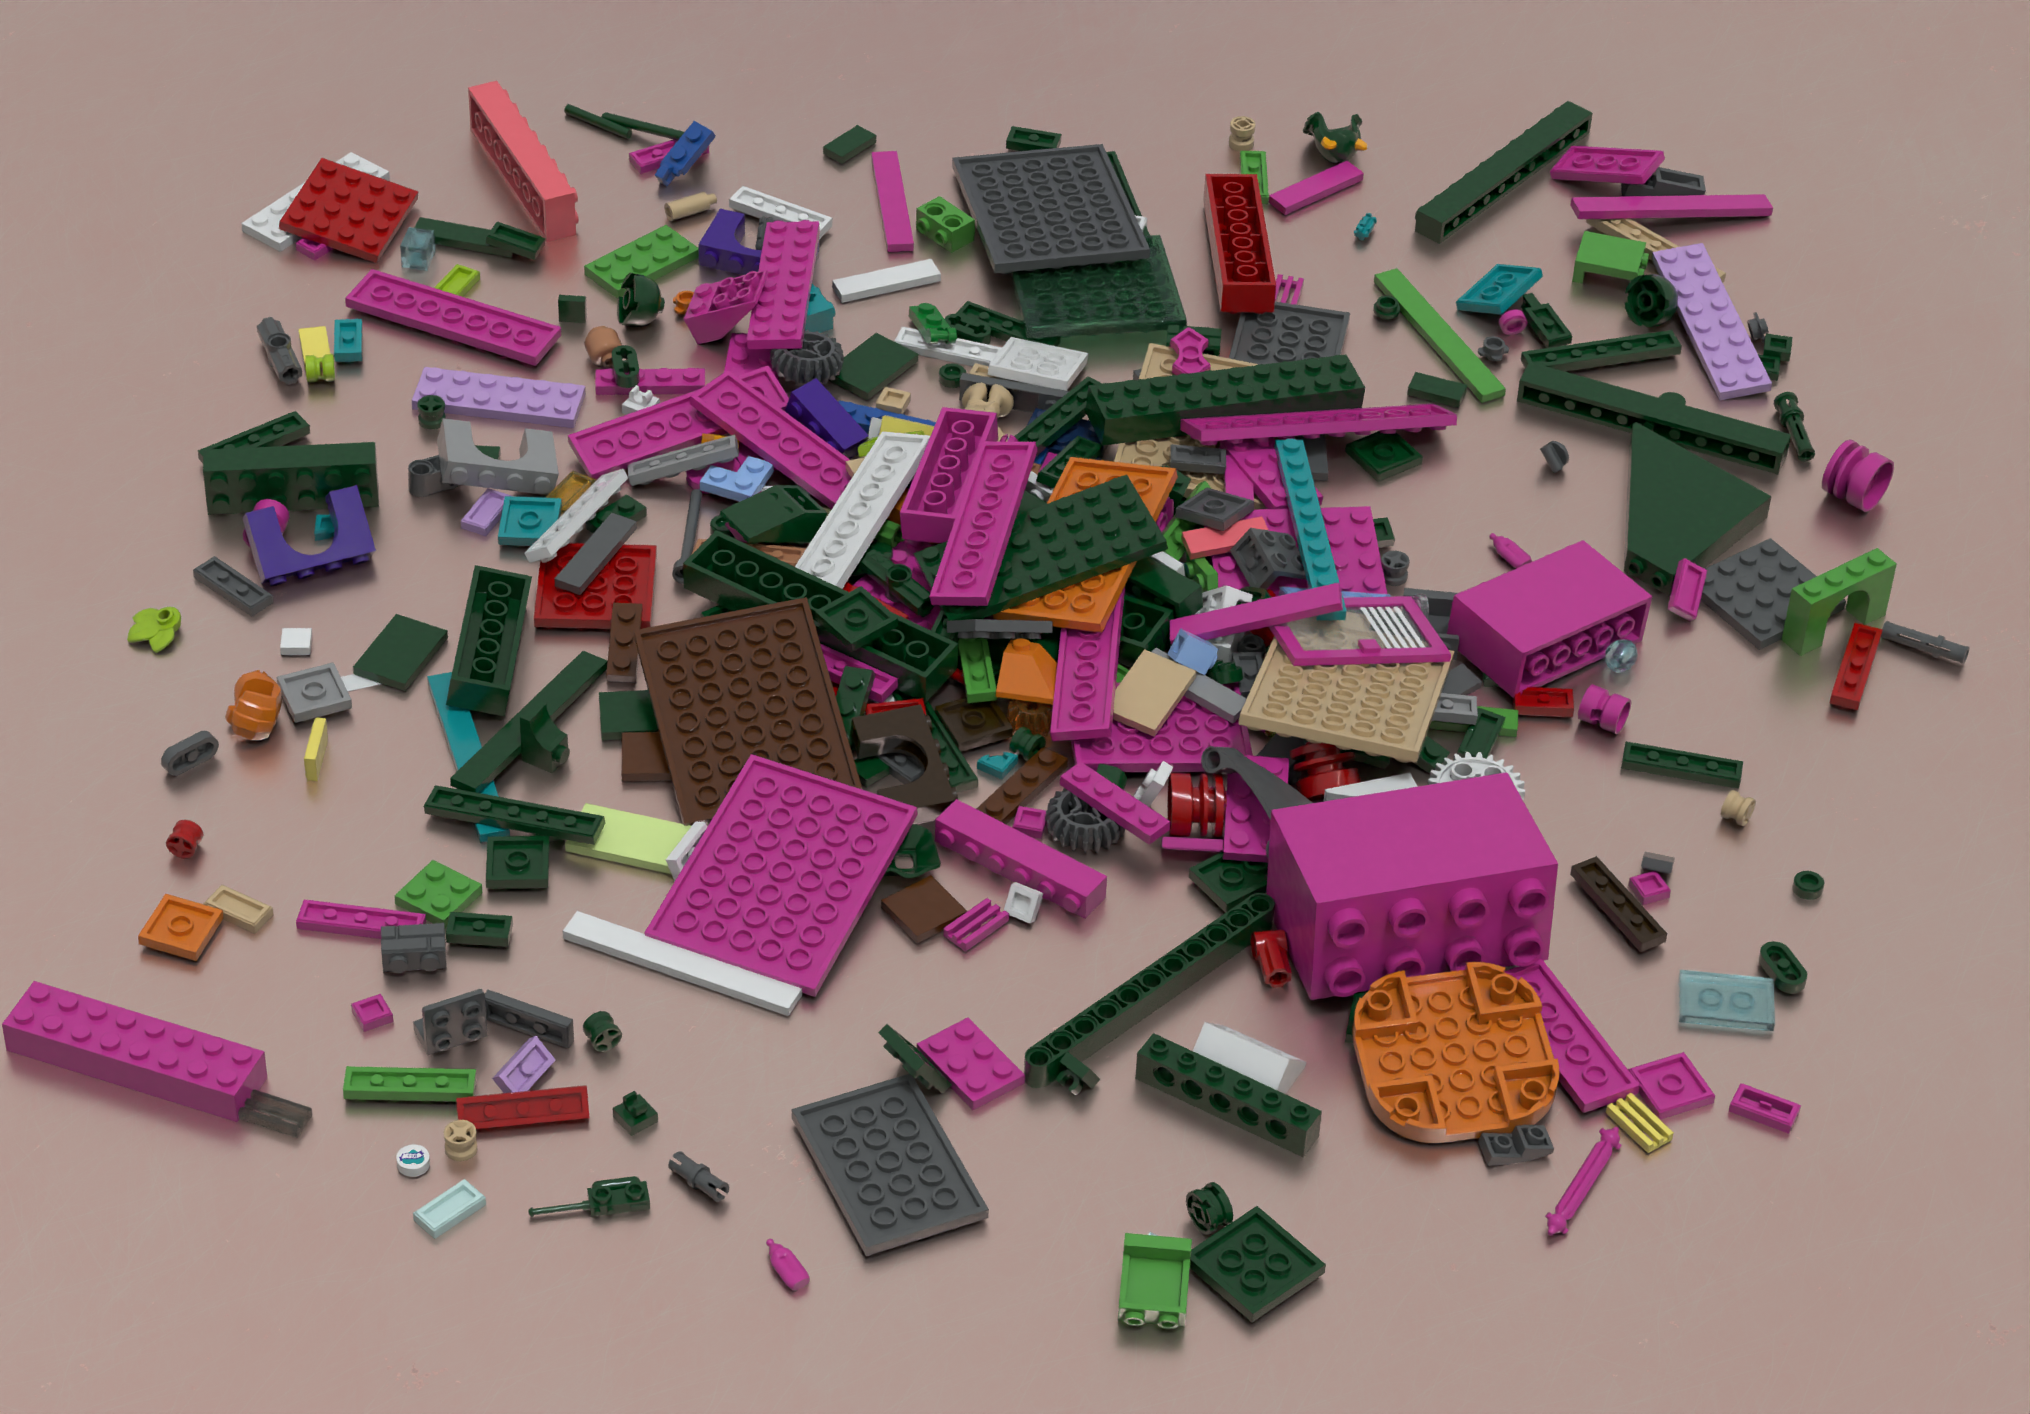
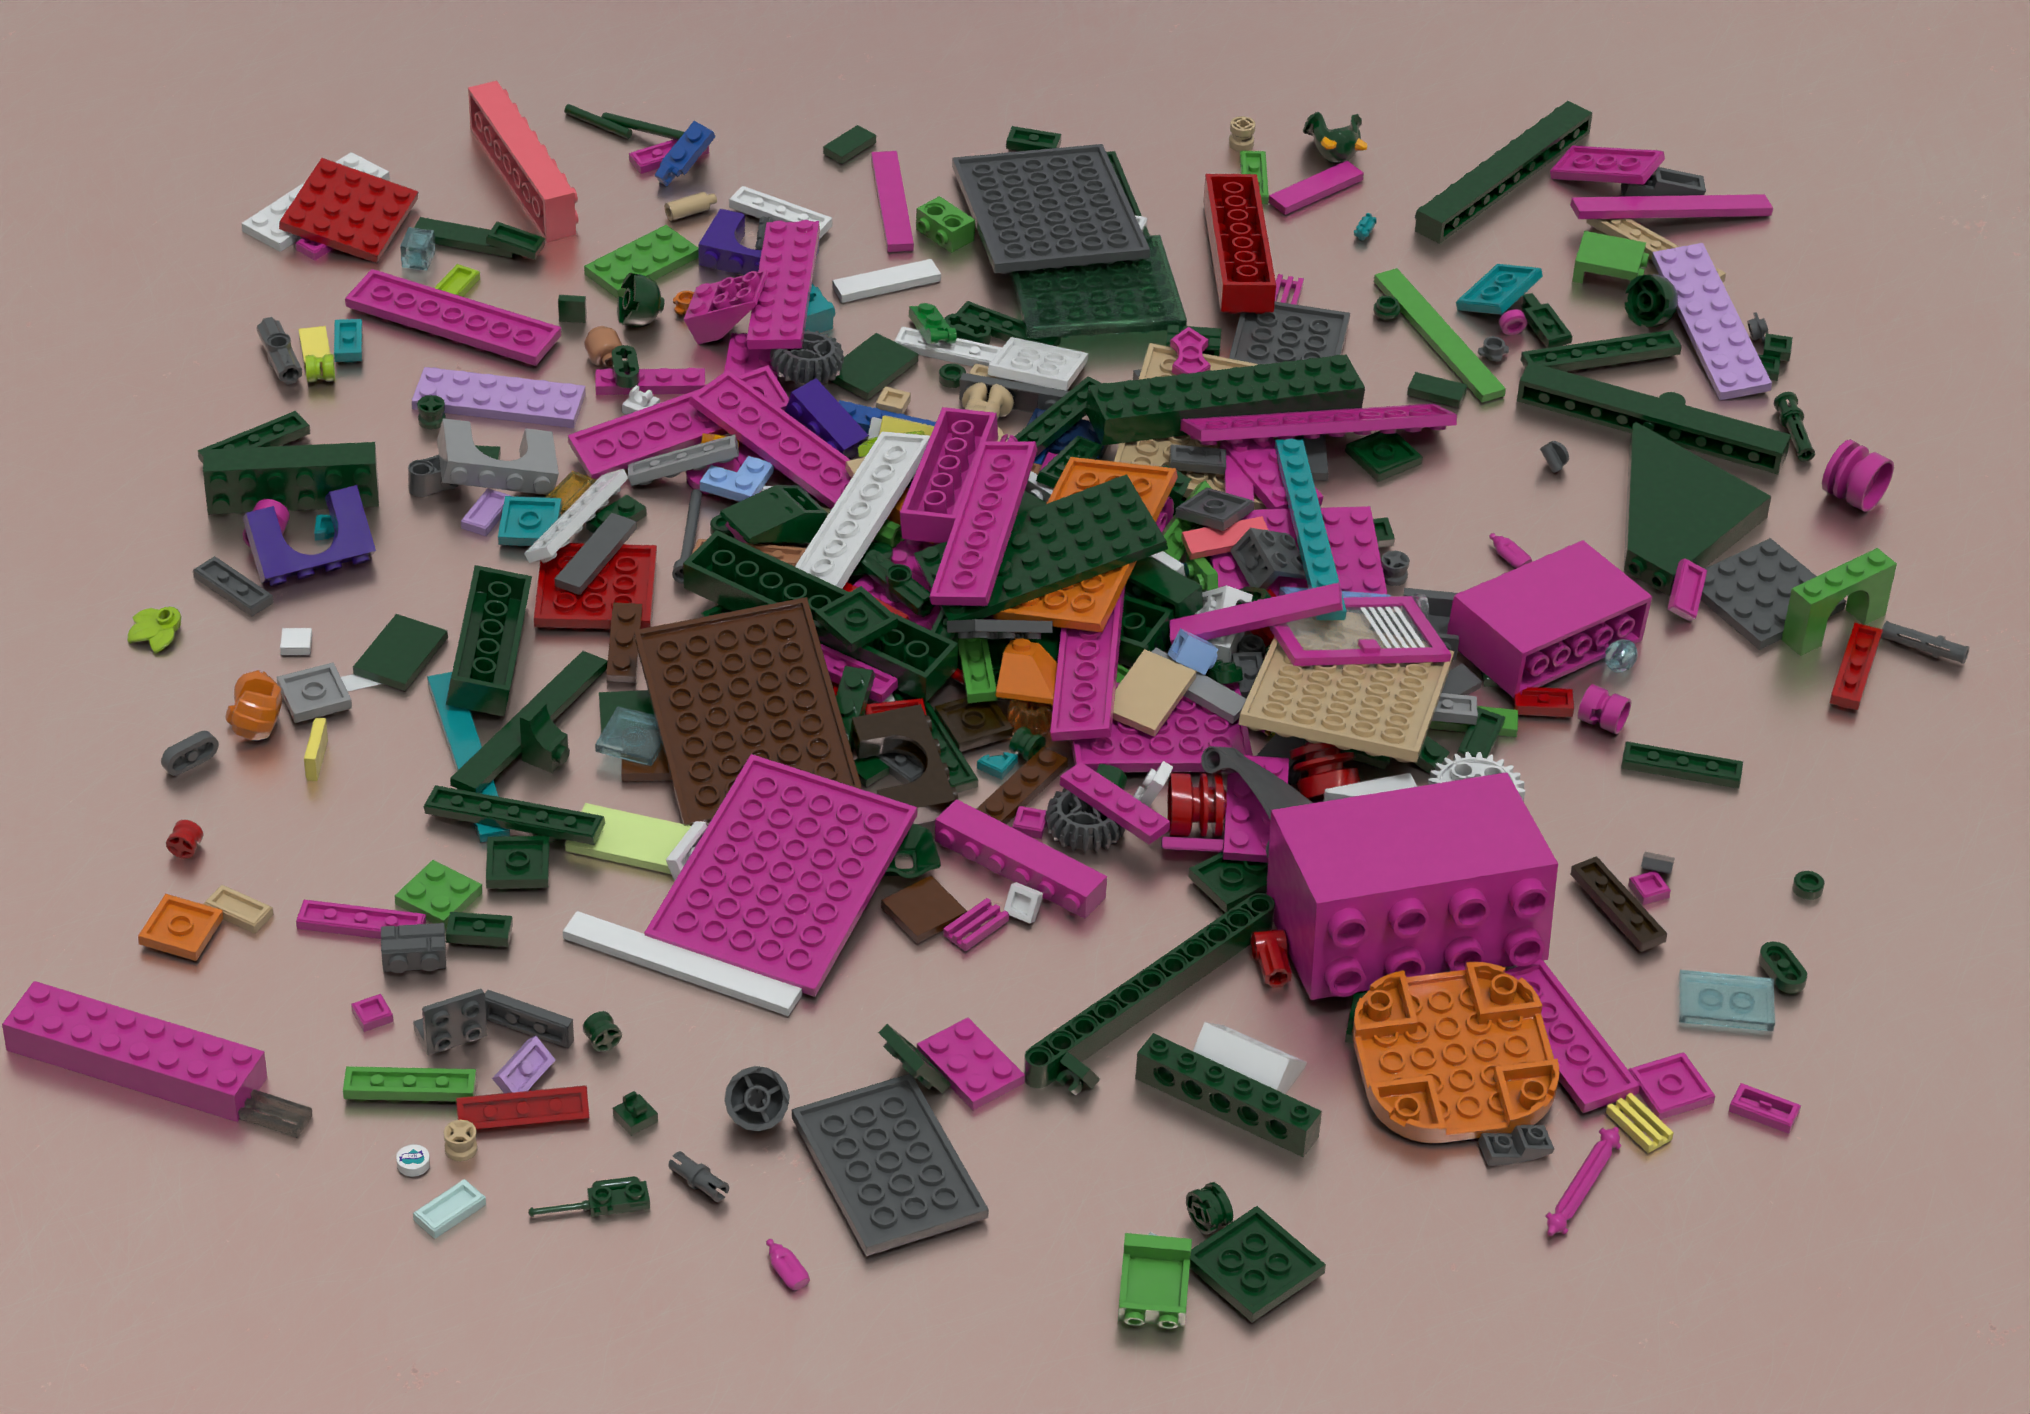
tan wheel [1720,790,1756,826] -> none
none -> clear light blue tile [595,706,663,766]
none -> dark grey cylinder [724,1066,790,1131]

